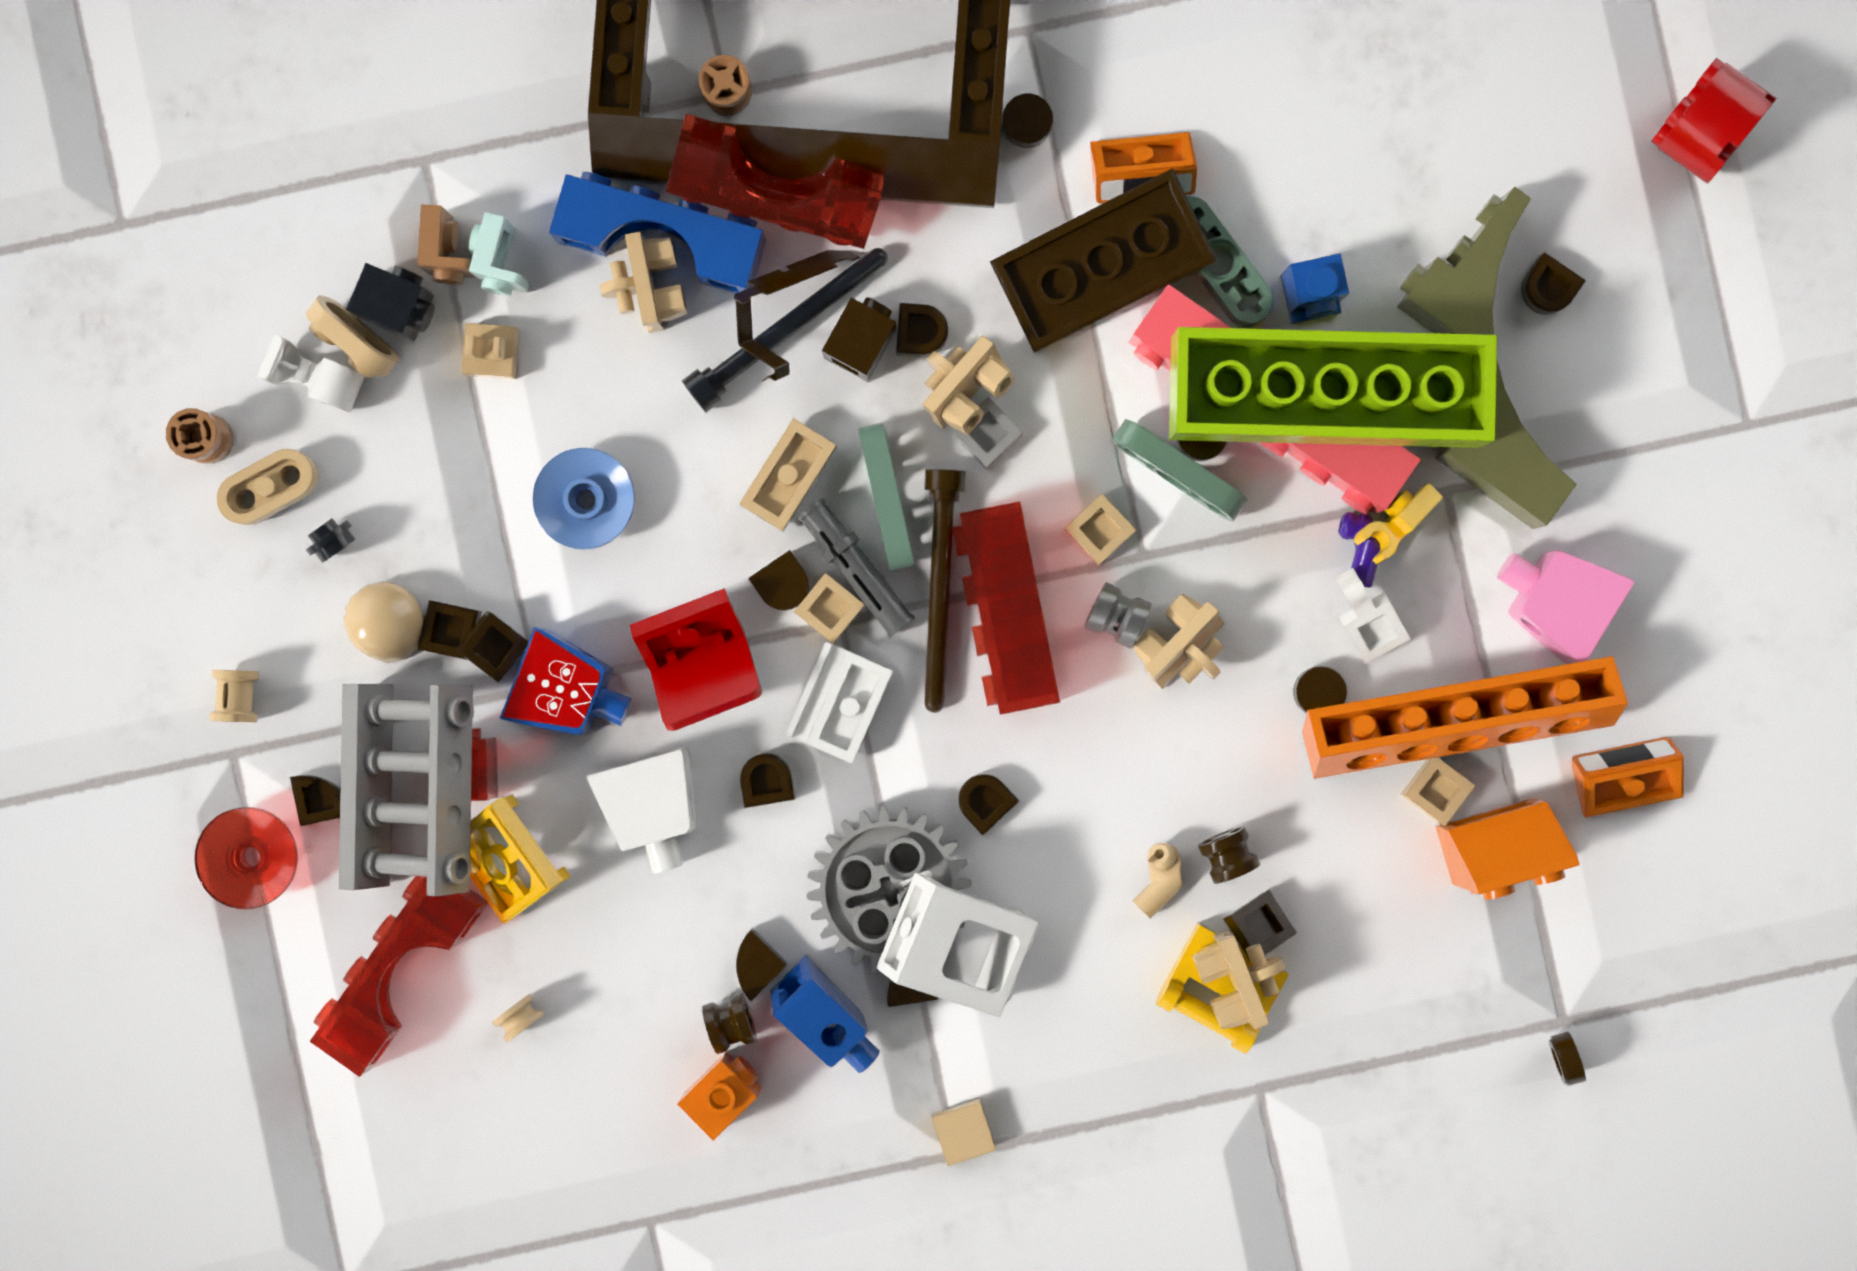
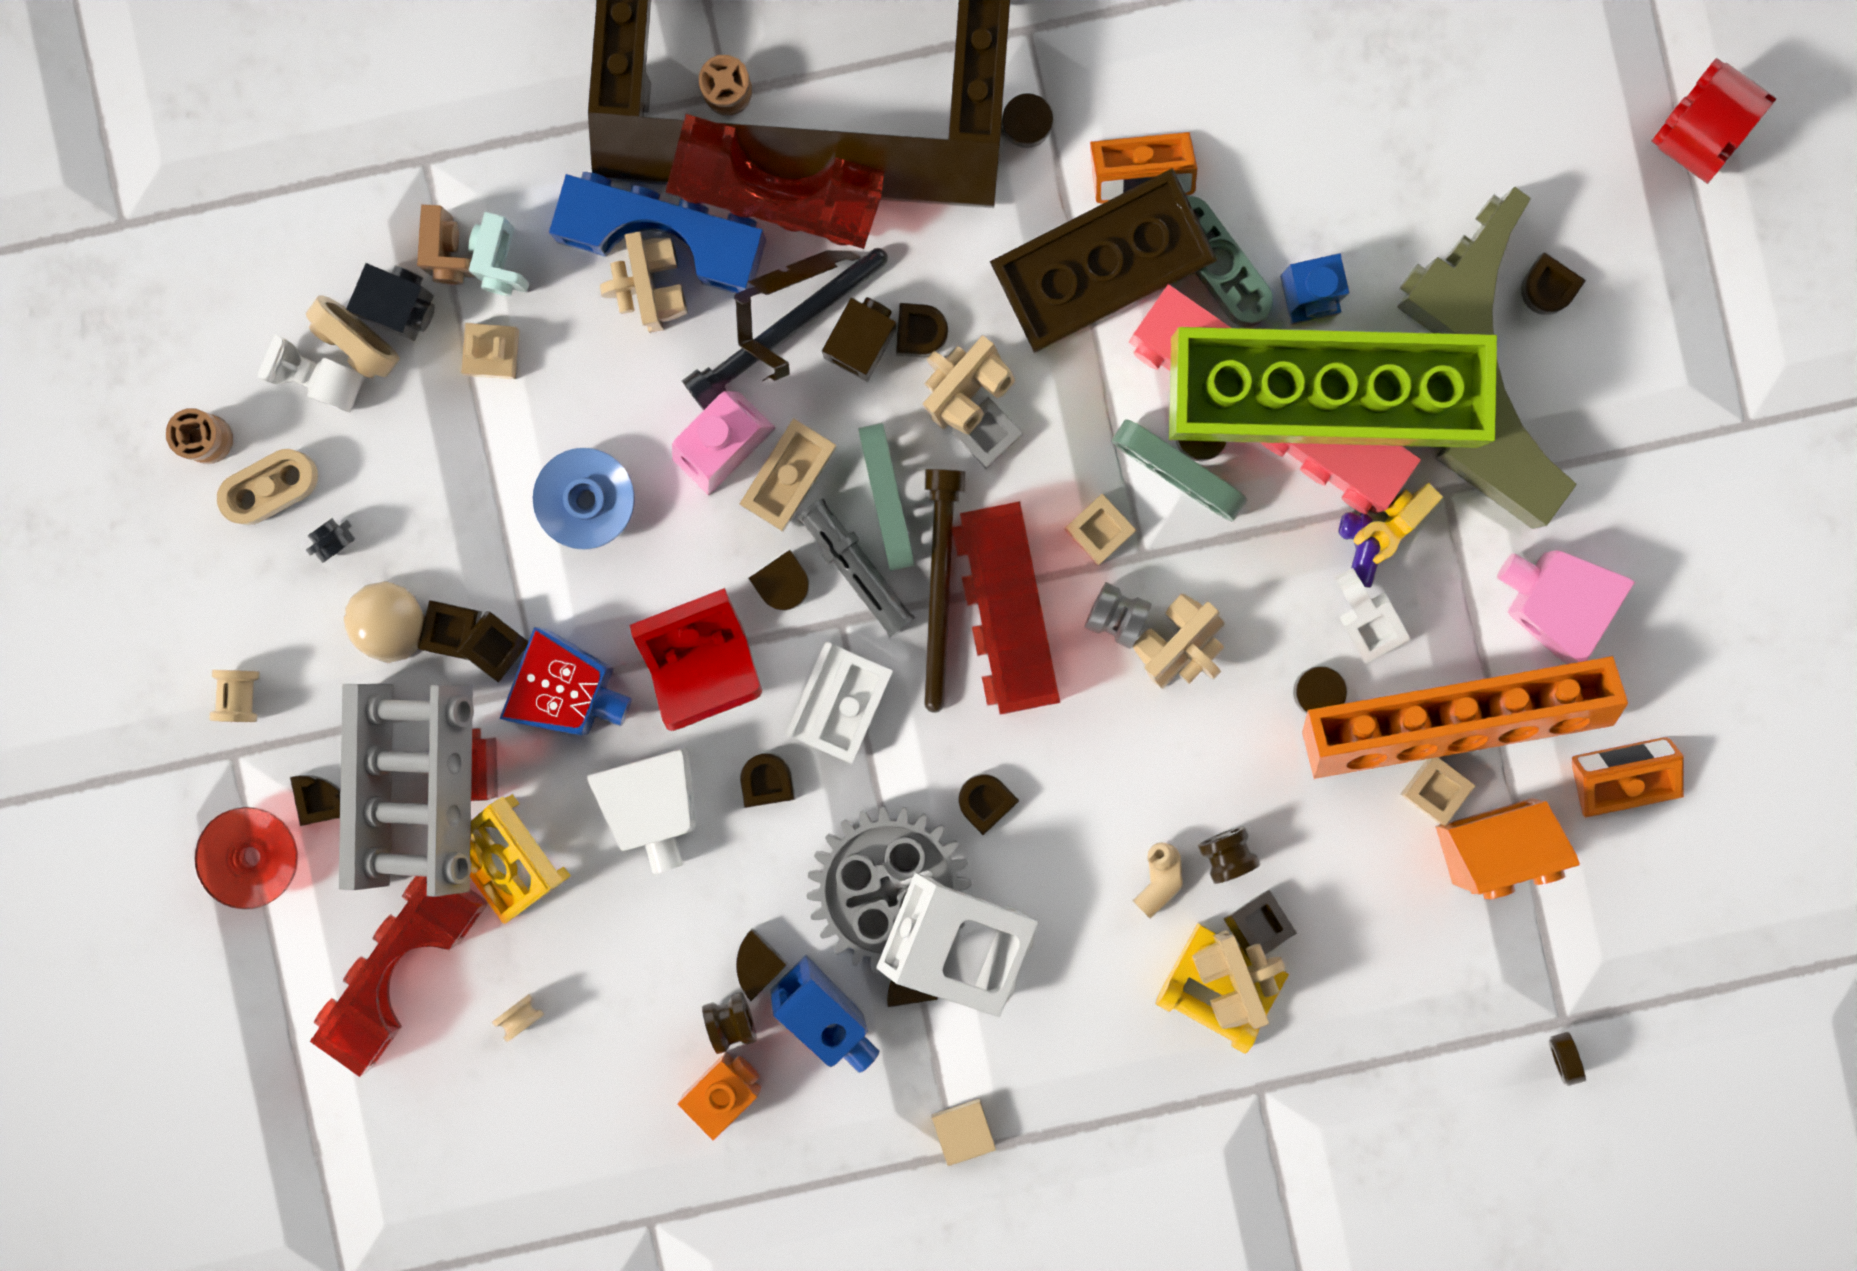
tan tile [794,573,865,644] -> none
none -> bright pink torso [672,391,775,495]

